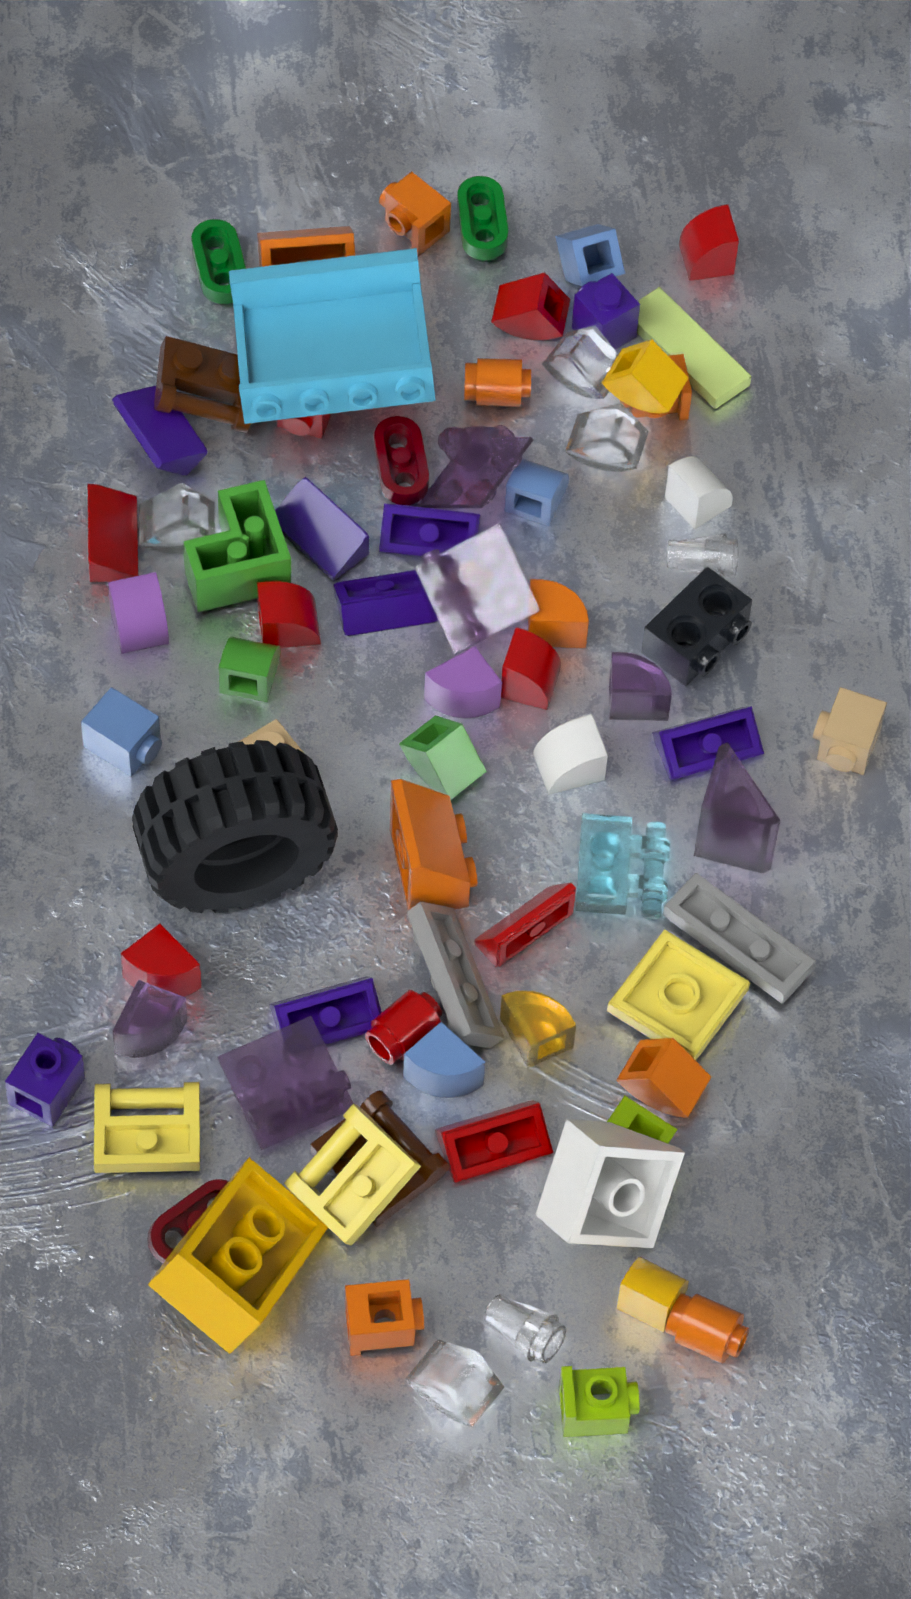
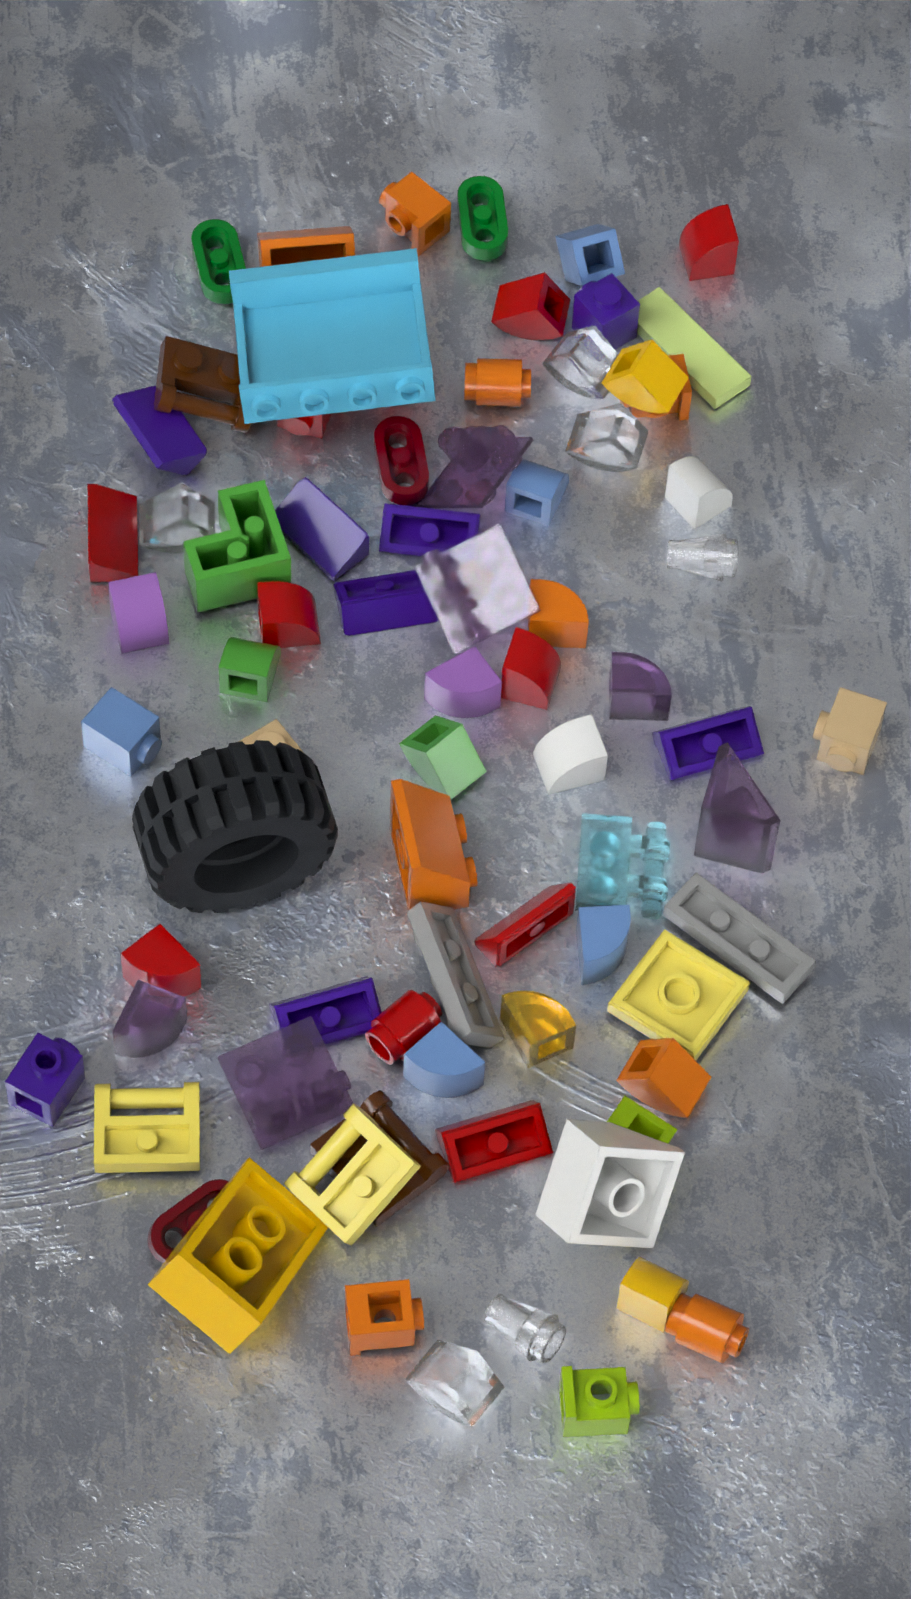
black brick [641,566,752,686] -> none
none -> medium blue brick [576,905,631,985]

